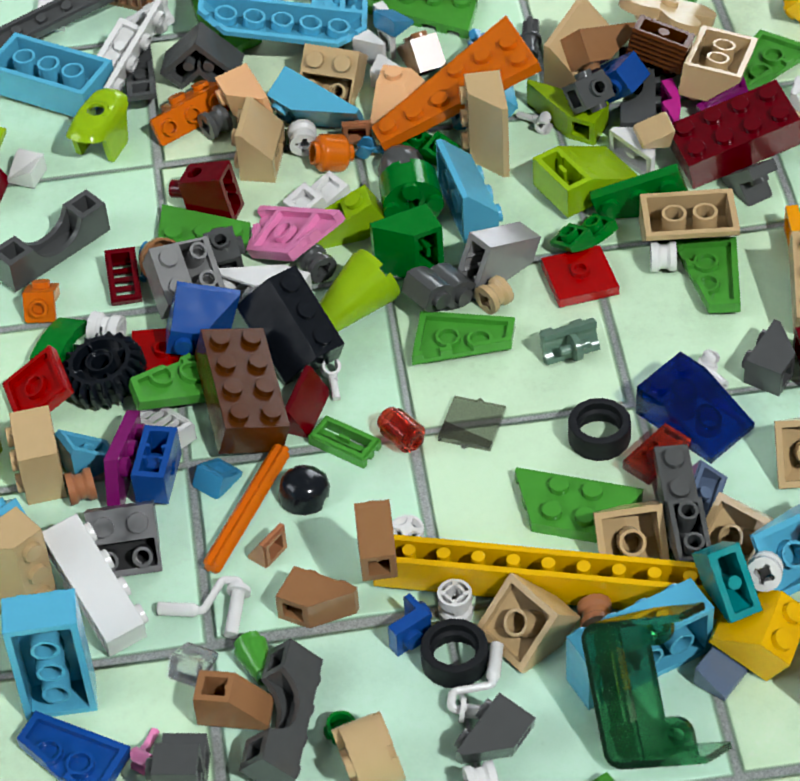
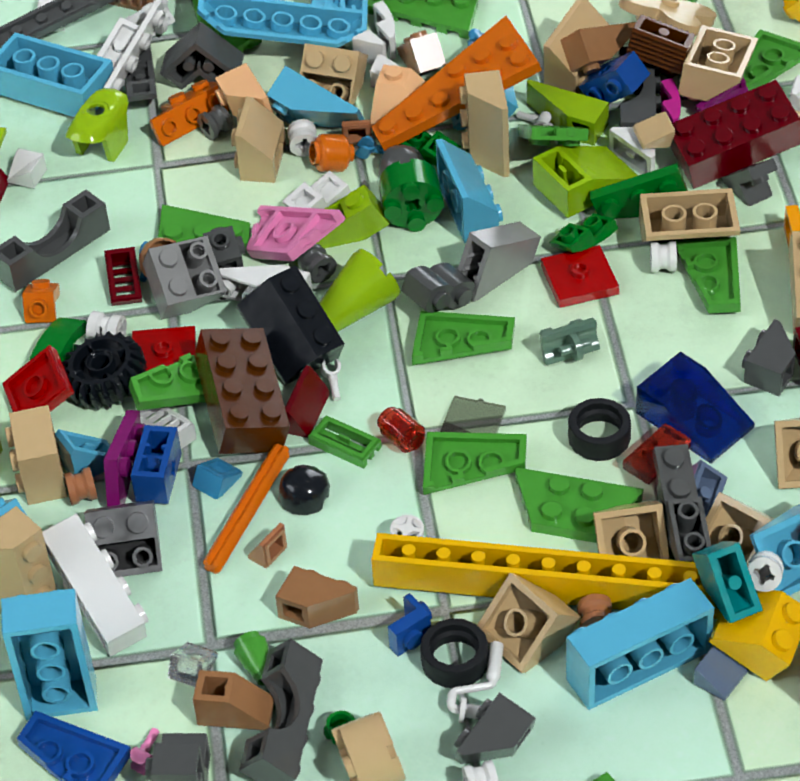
white piece [157,576,251,639] -> none
blue slope [165,281,240,355] -> none
dark red torso [169,160,244,219] -> none
medium nougat slope [354,499,398,581] -> none
green slope [369,203,444,278] -> none
dark azure slope [373,9,414,38] -> none
white wheel [437,579,473,621] -> none
tan wheel [474,275,514,315] -> none
dark grey axle [520,16,542,60] -> none
dark grey brick [562,68,615,115] -> none
clear green windscreen [582,602,732,770] -> none
white arm [696,349,729,394] -> none
none -> bright green wing [423,432,527,495]
none -> bright green wing [518,124,589,146]

